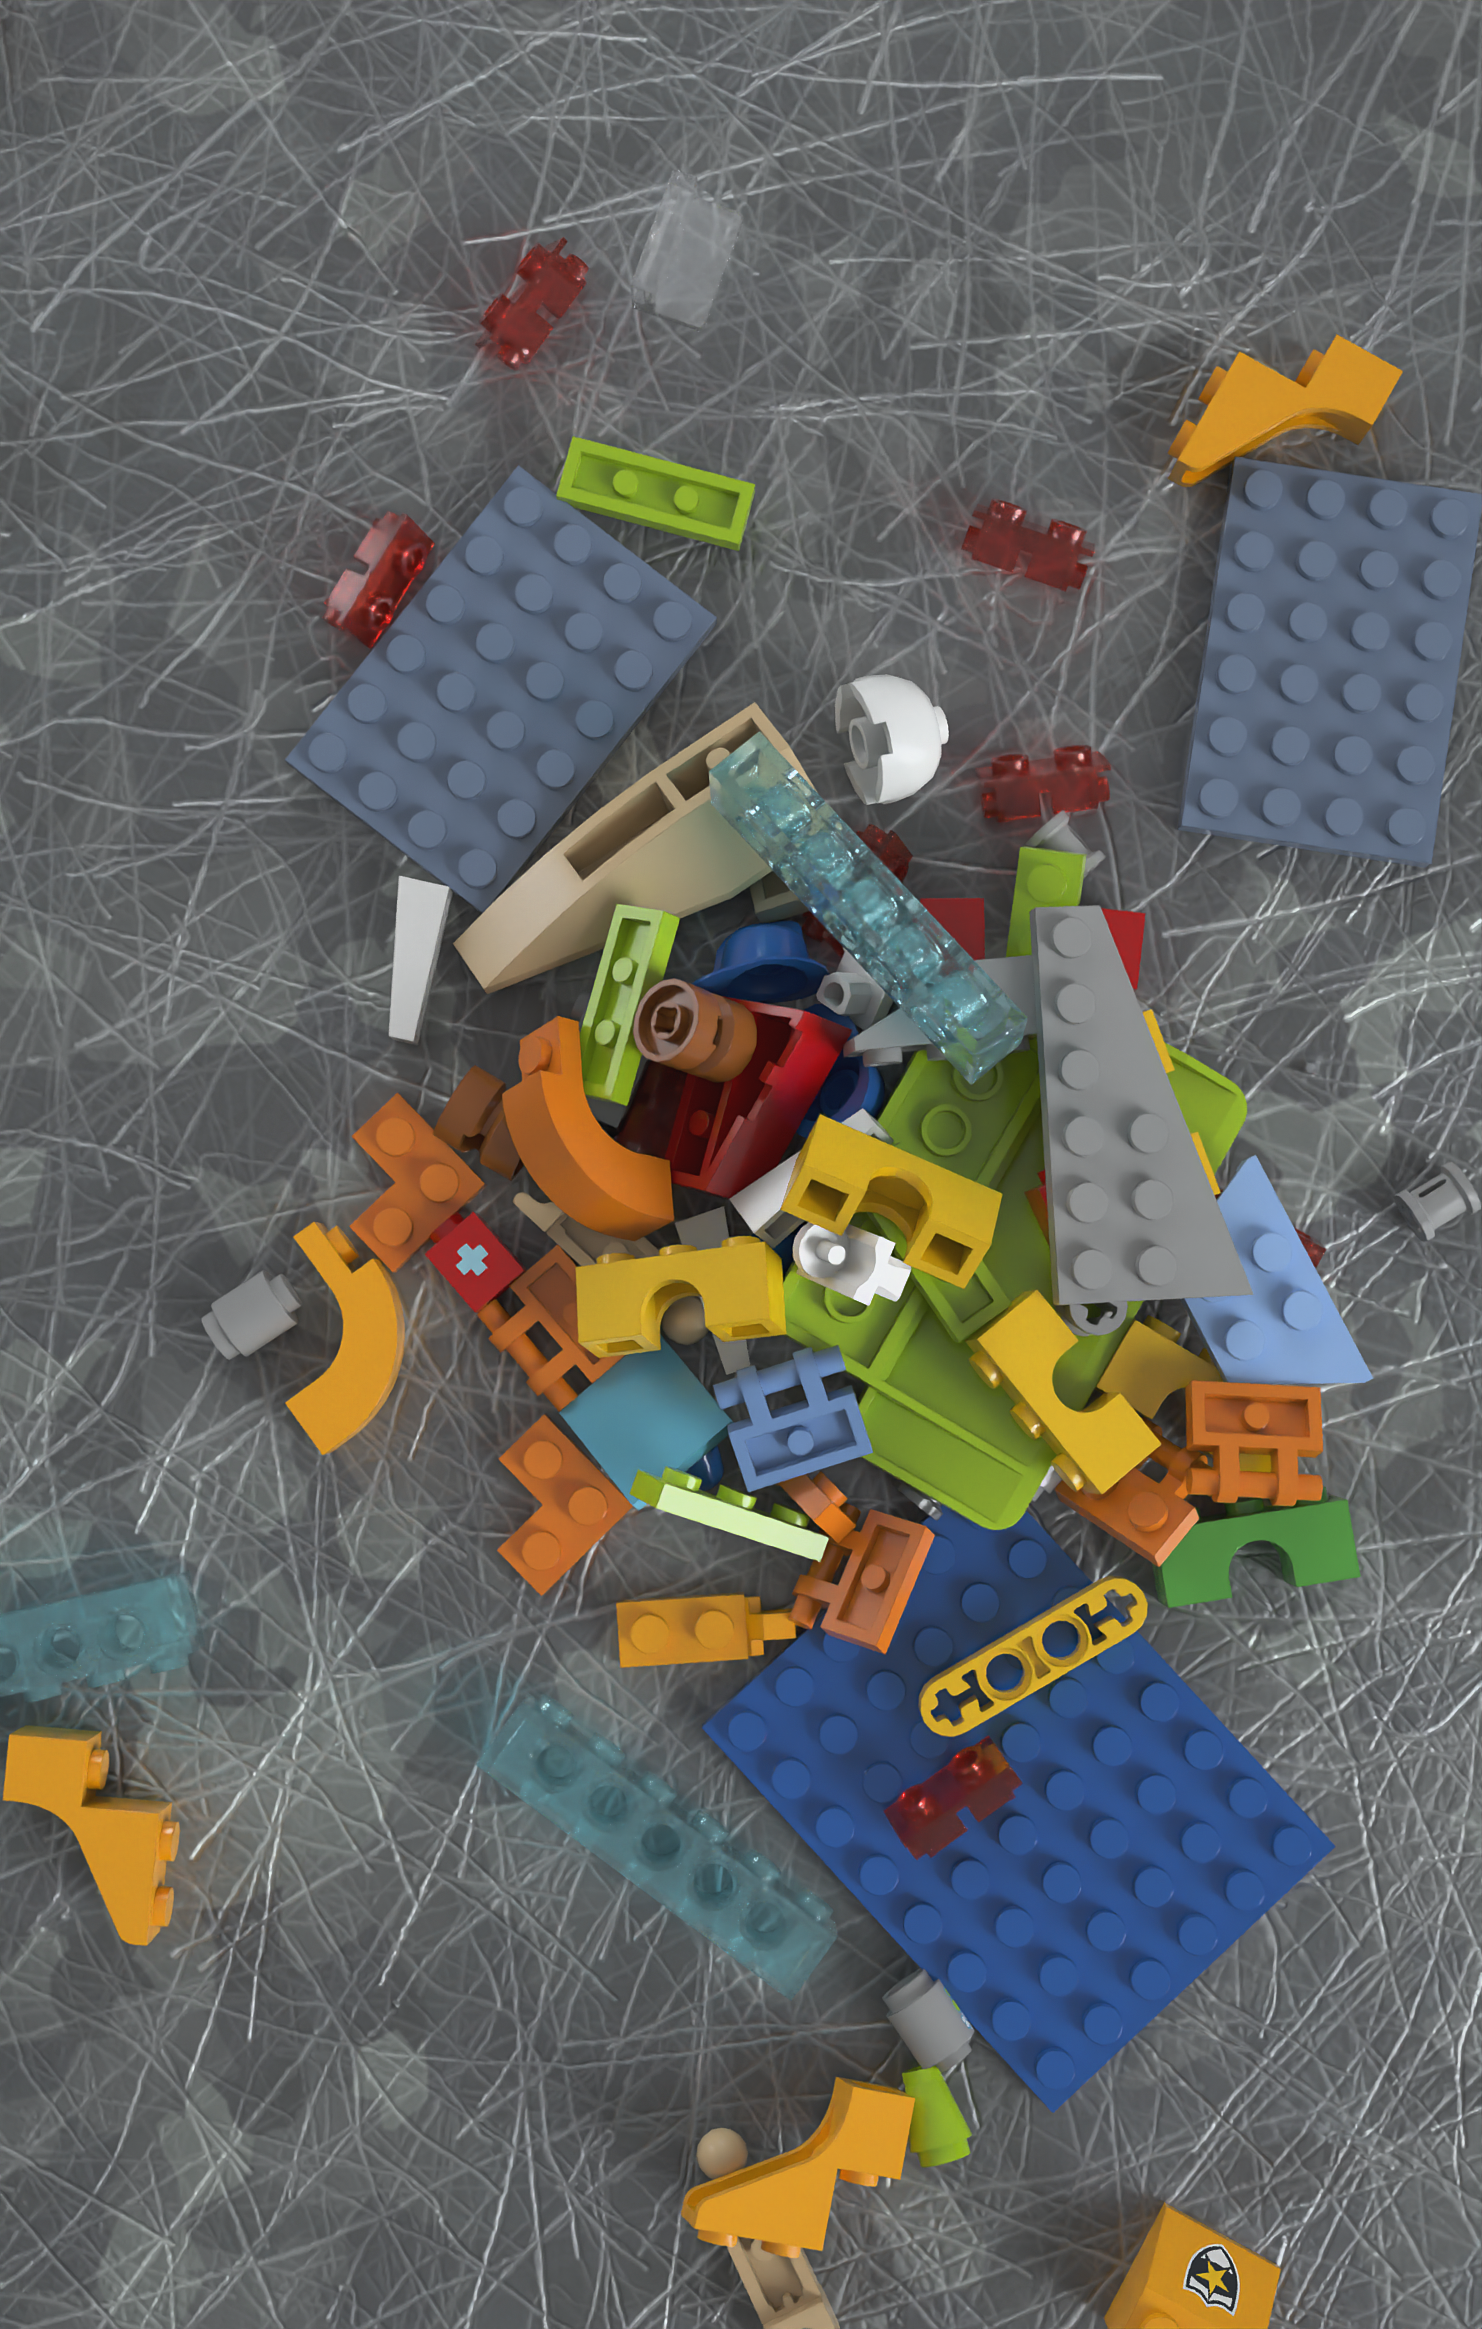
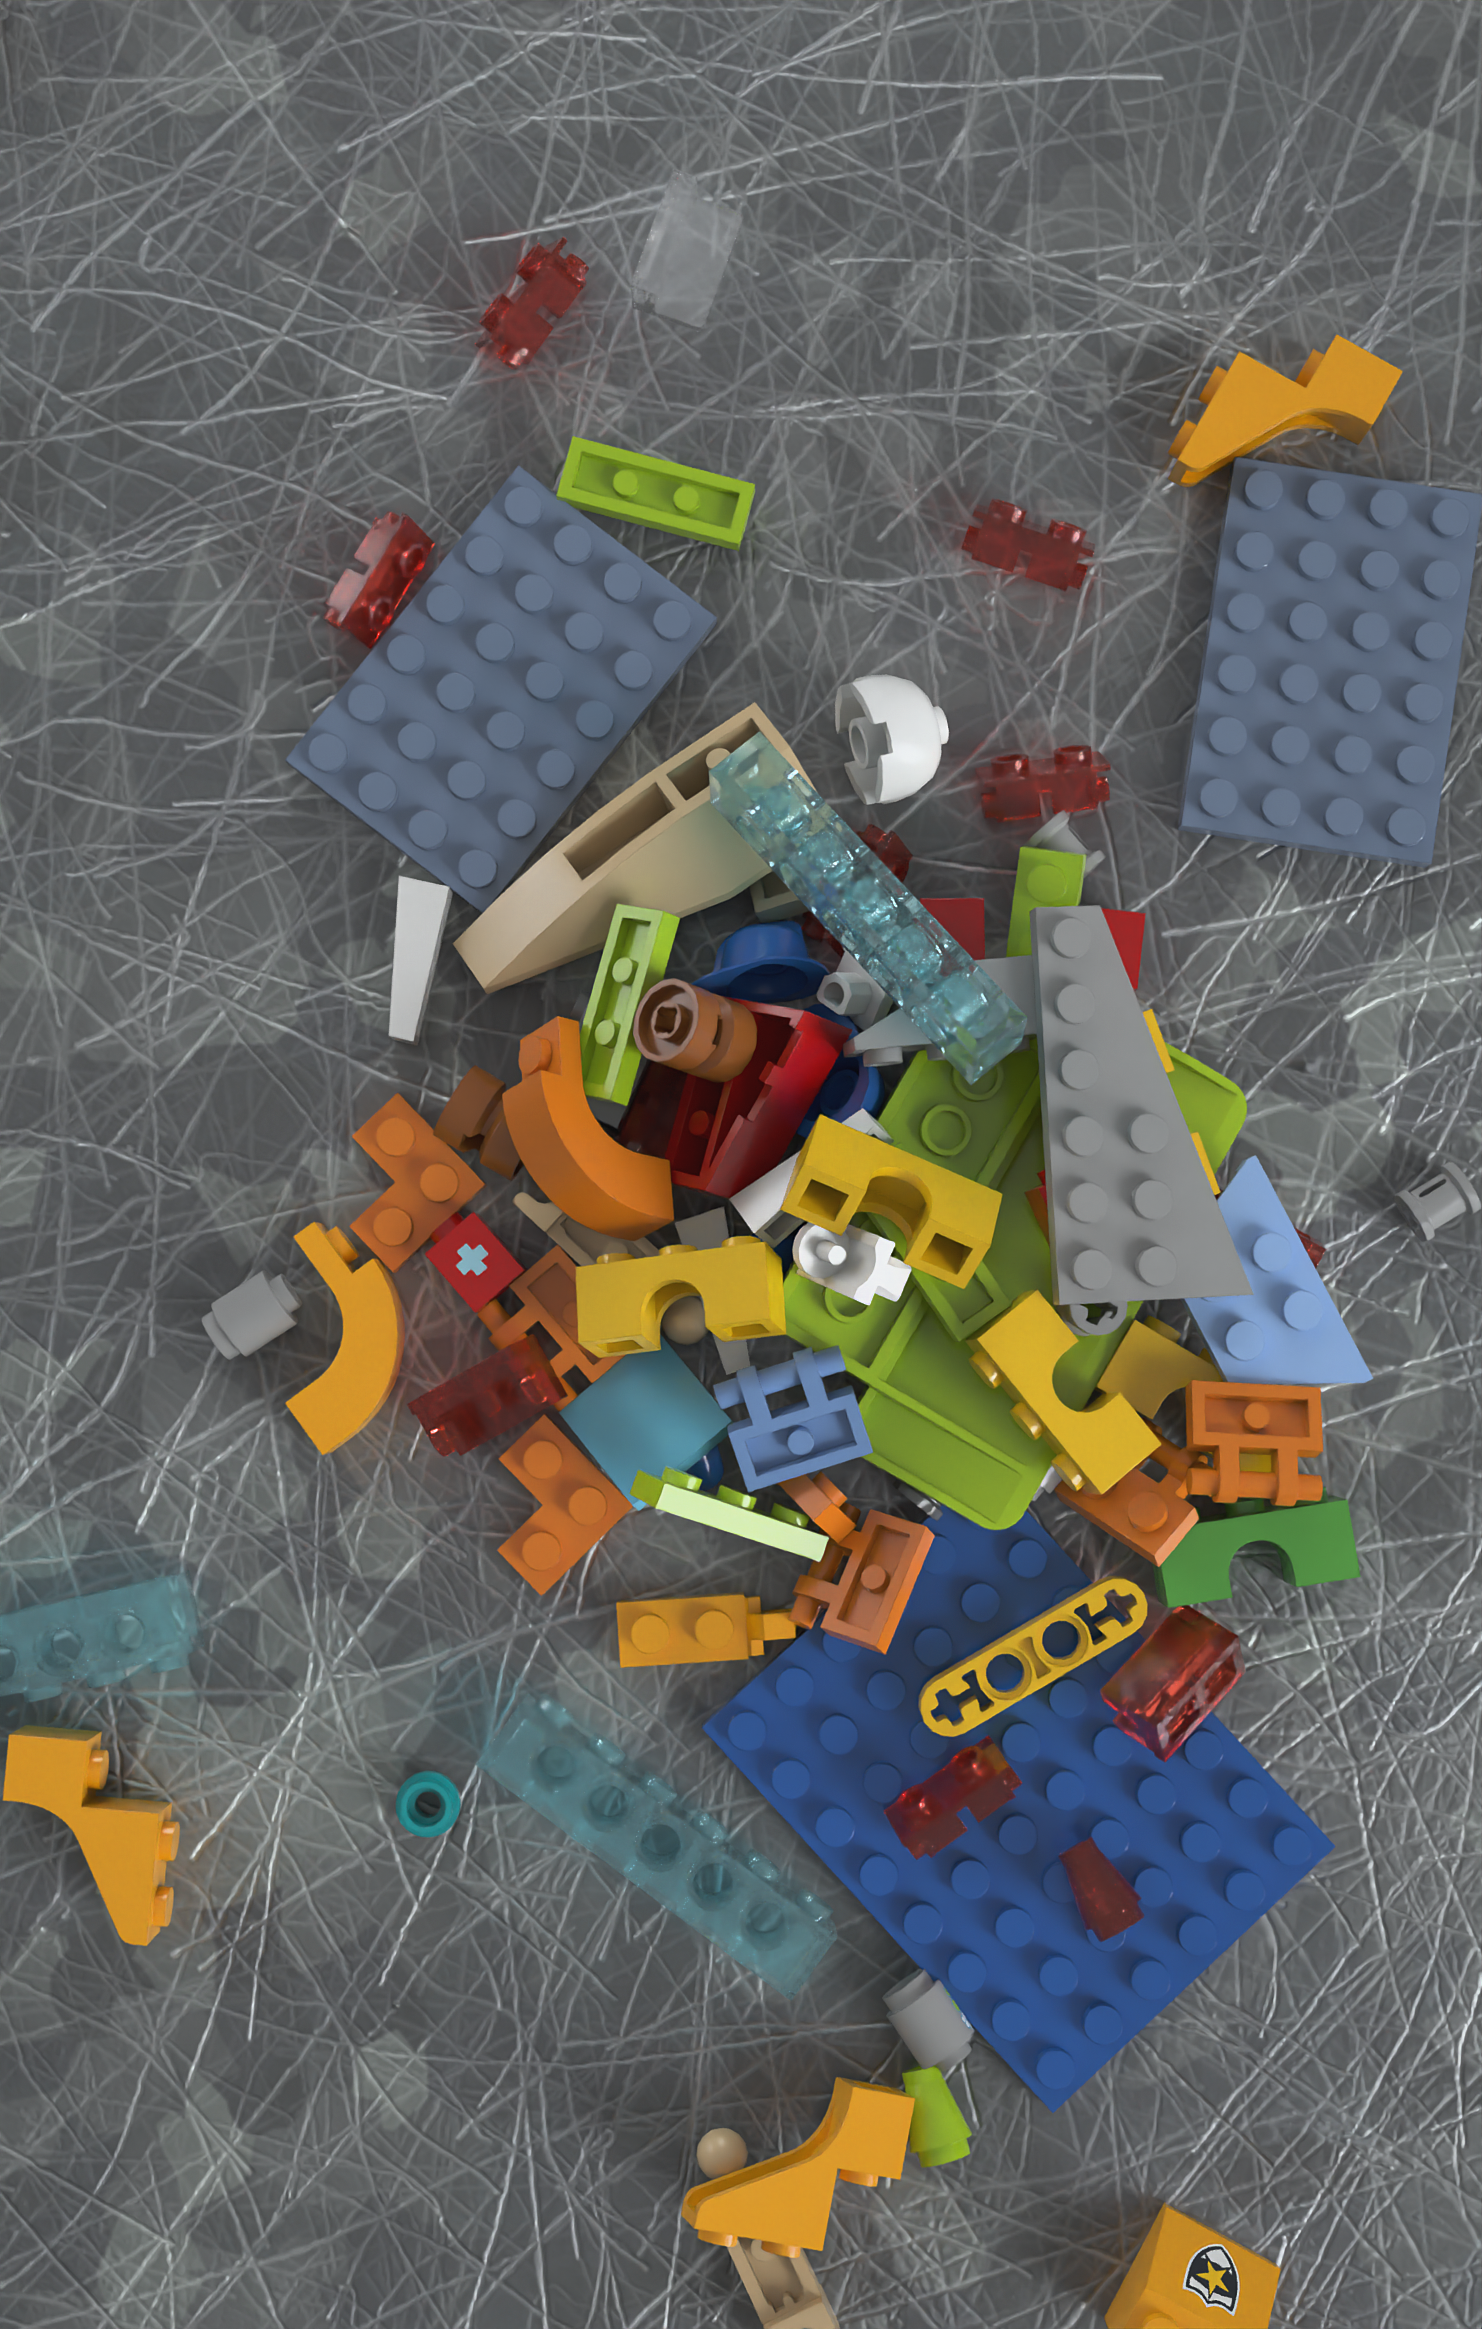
none -> teal plate [396,1771,461,1837]
none -> clear red hinge [407,1334,568,1457]
none -> clear red cone [1058,1836,1145,1942]
none -> clear red hinge [1100,1605,1246,1762]

